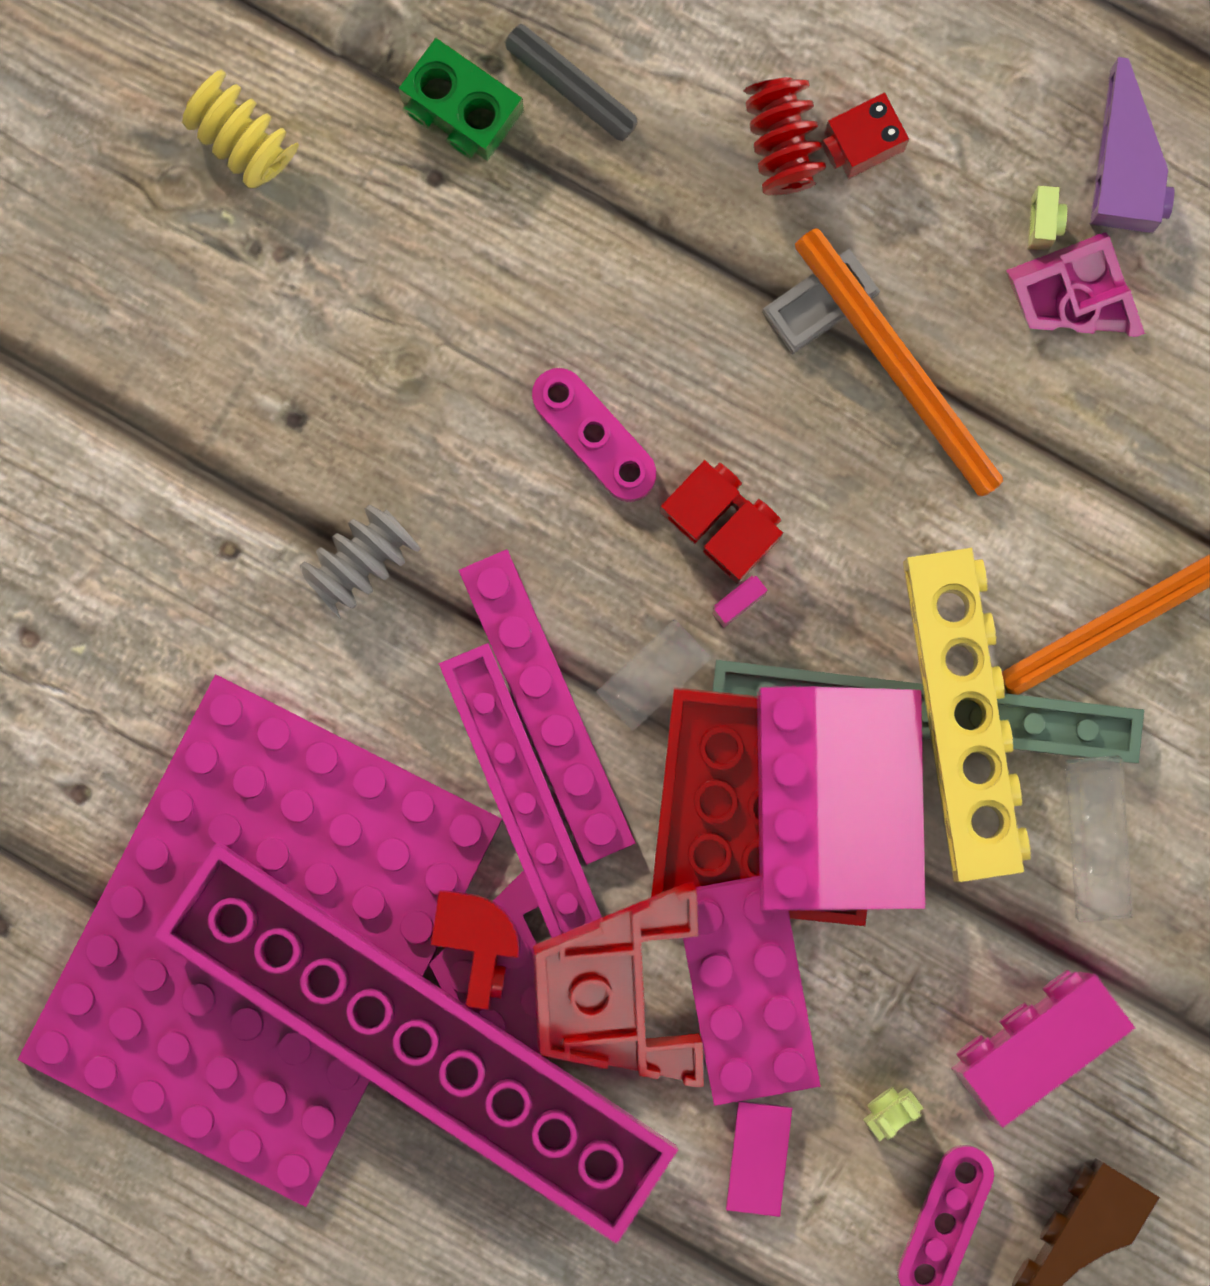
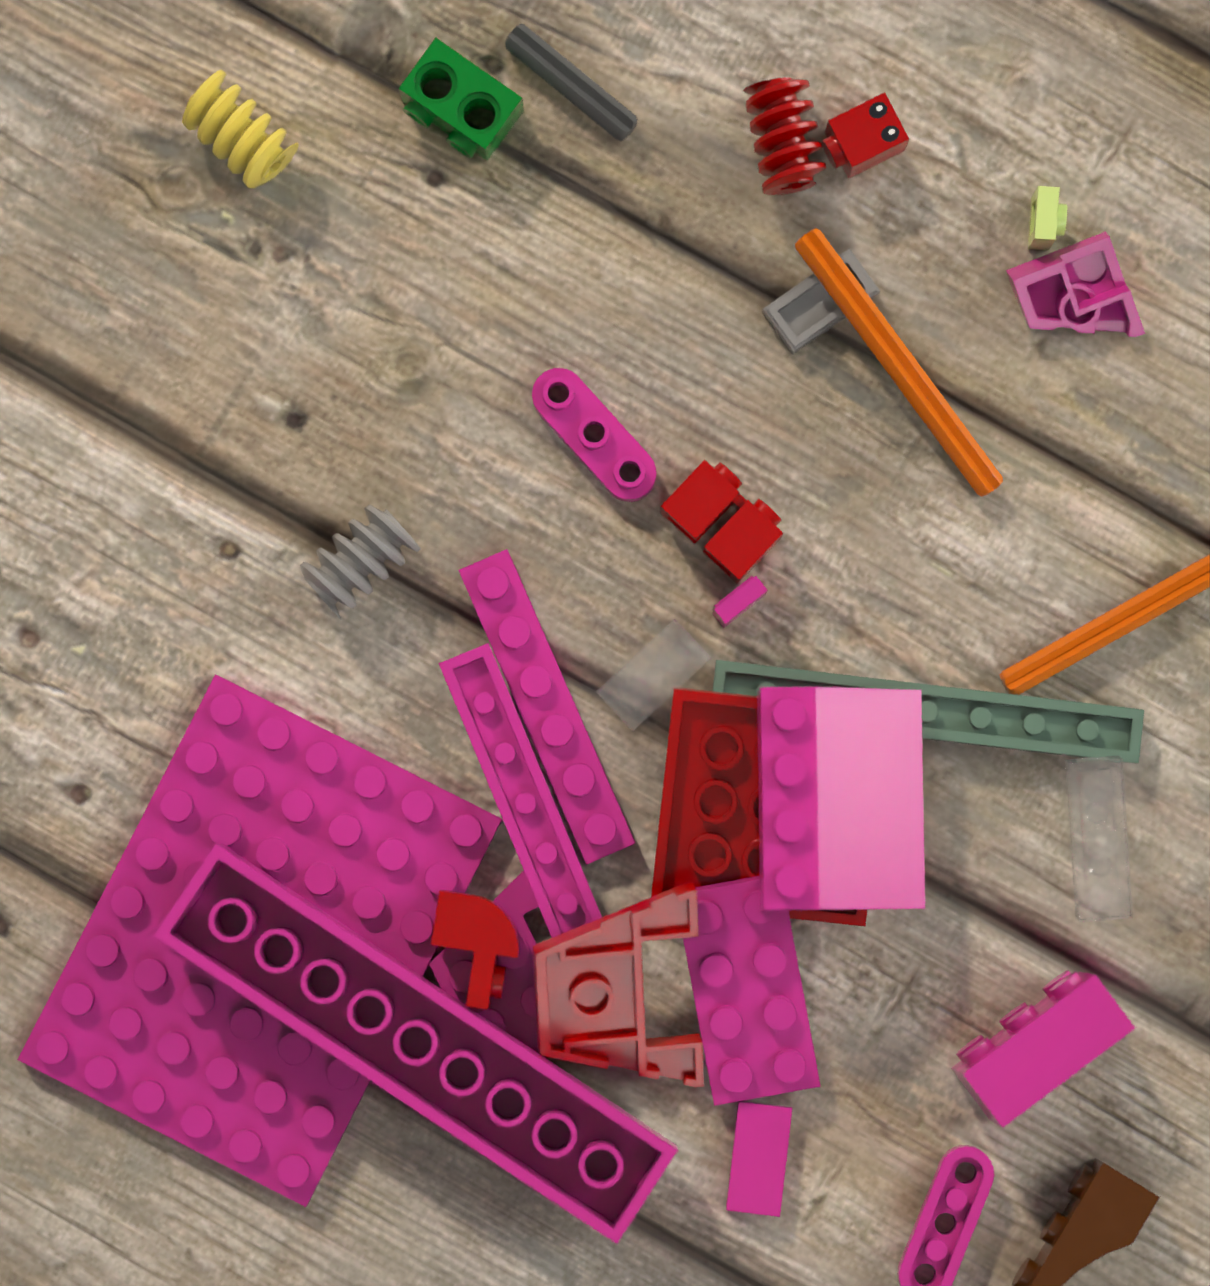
yellowish green plate [863,1087,924,1141] -> none
light yellow brick [903,548,1031,882] -> none
medium lavender slope [1090,57,1175,233] -> none

